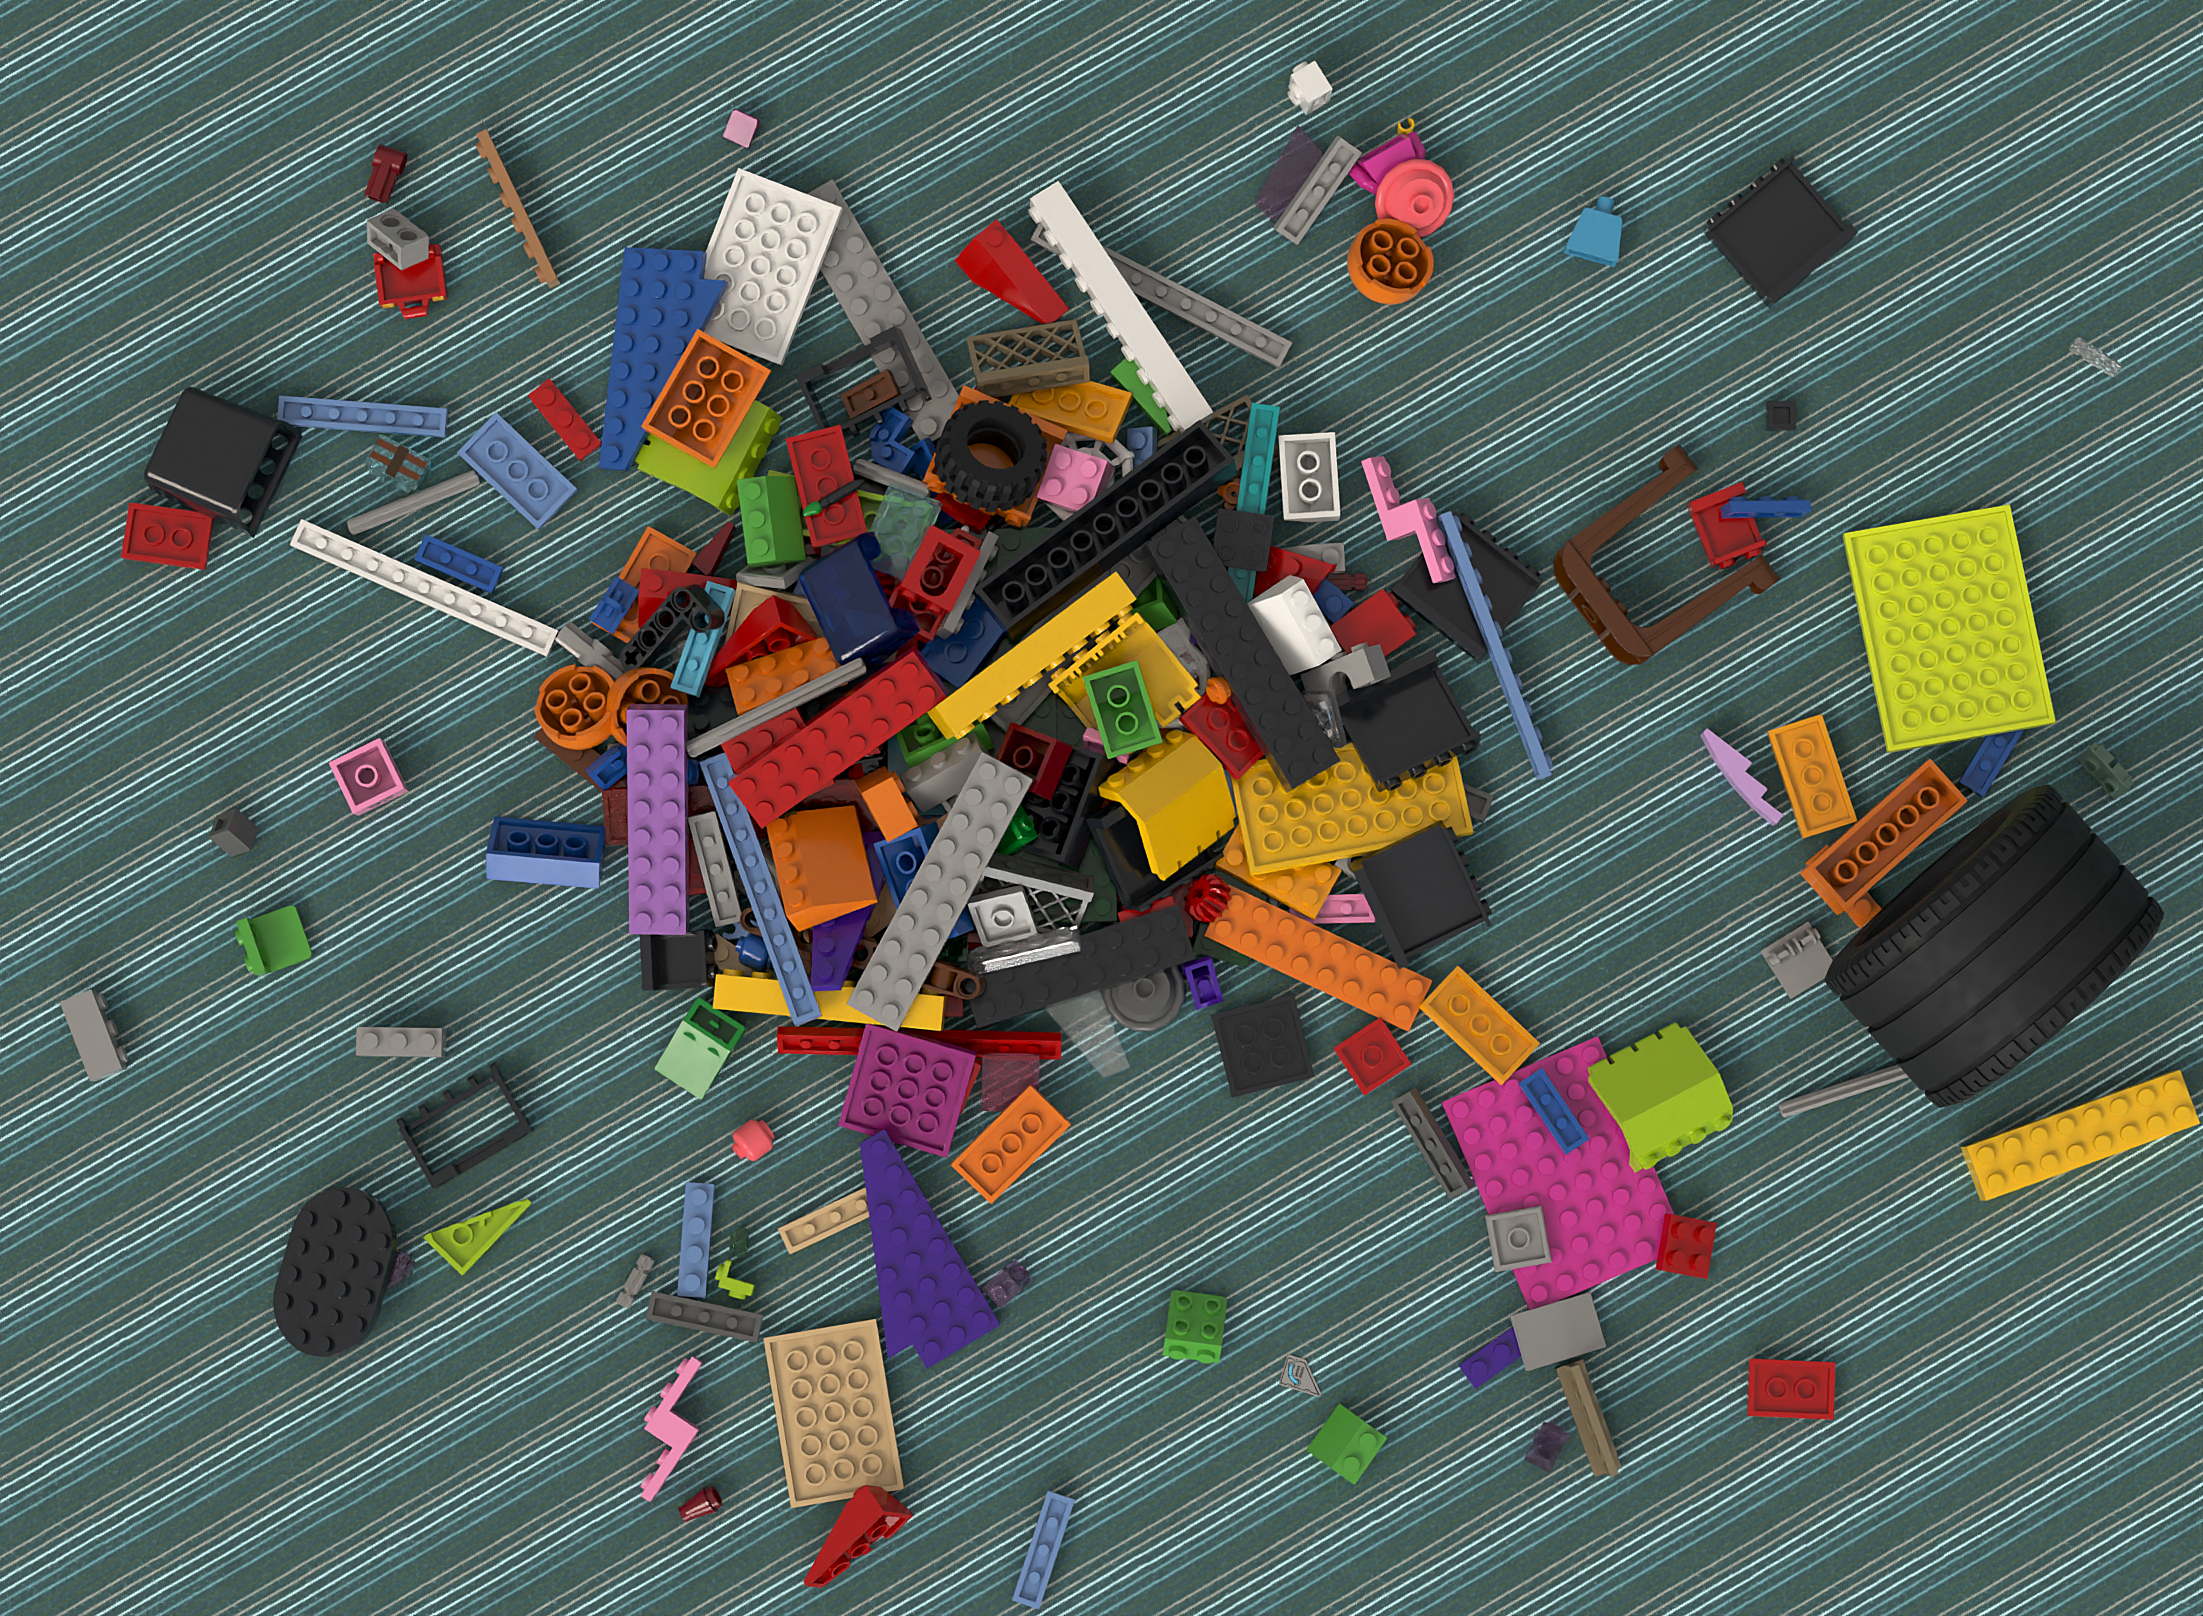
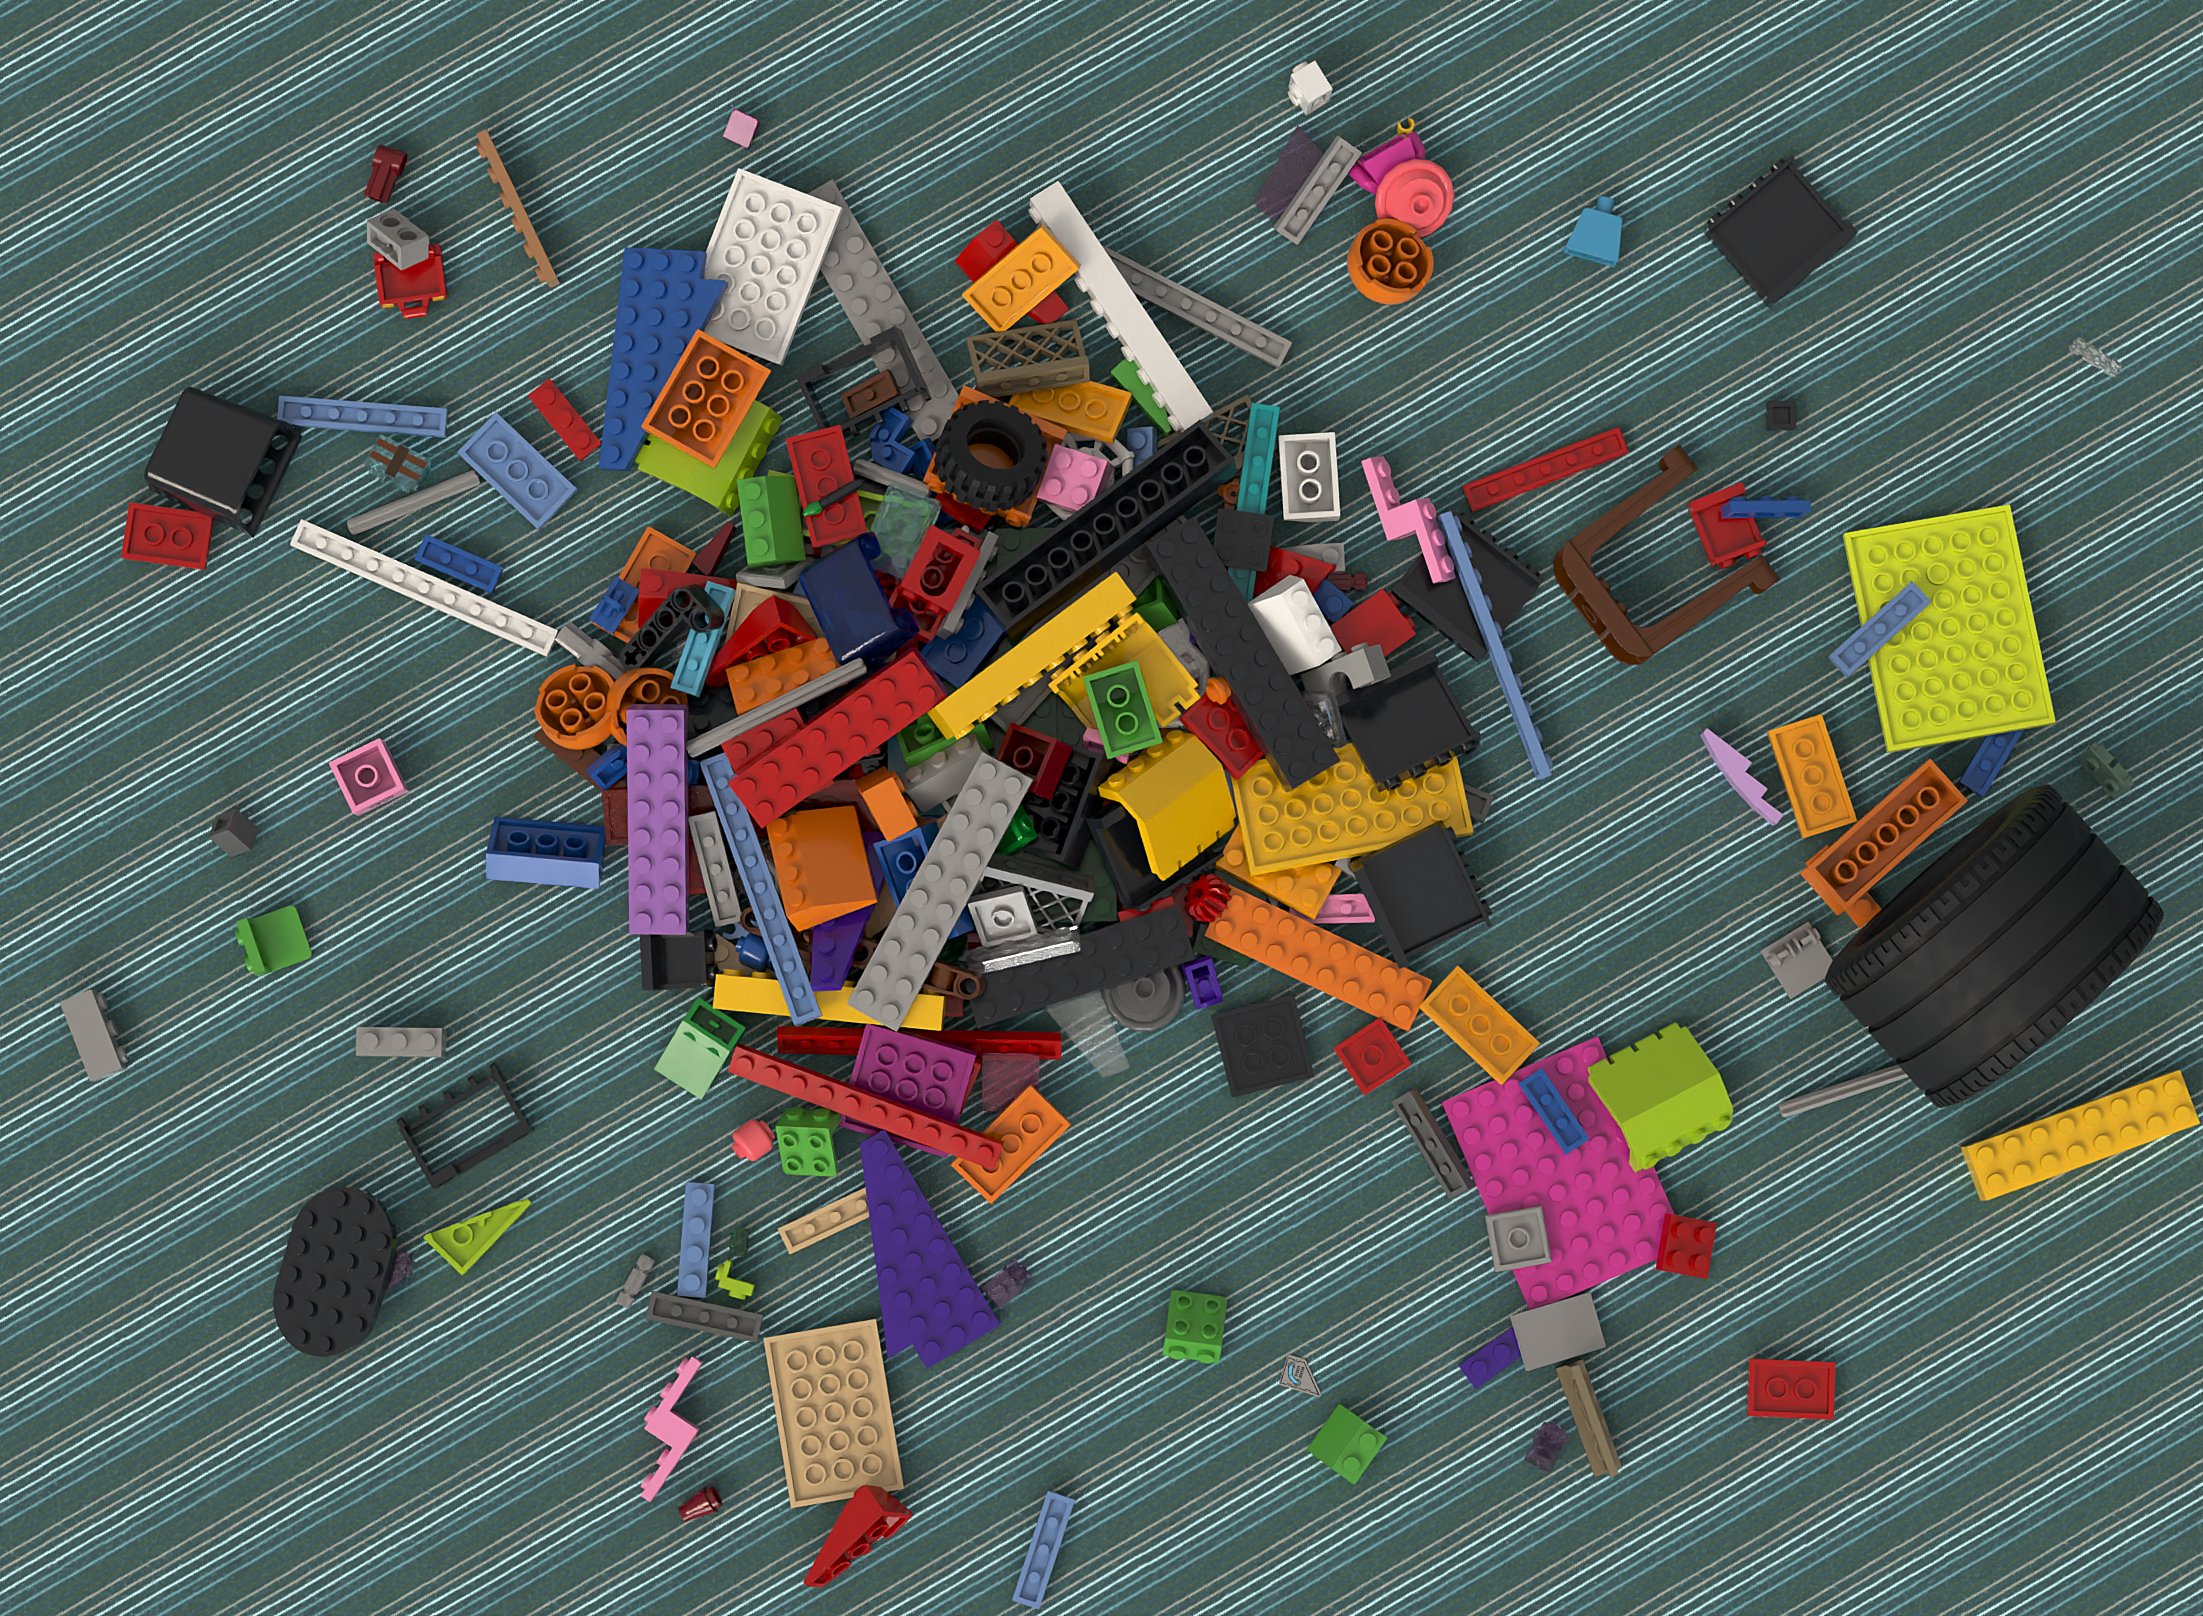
none -> red plate [728,1043,1005,1170]
none -> bright green bracket [775,1107,841,1177]
none -> light orange plate [962,224,1081,332]
none -> red tile [1462,427,1629,513]
none -> medium blue plate [1828,581,1931,678]

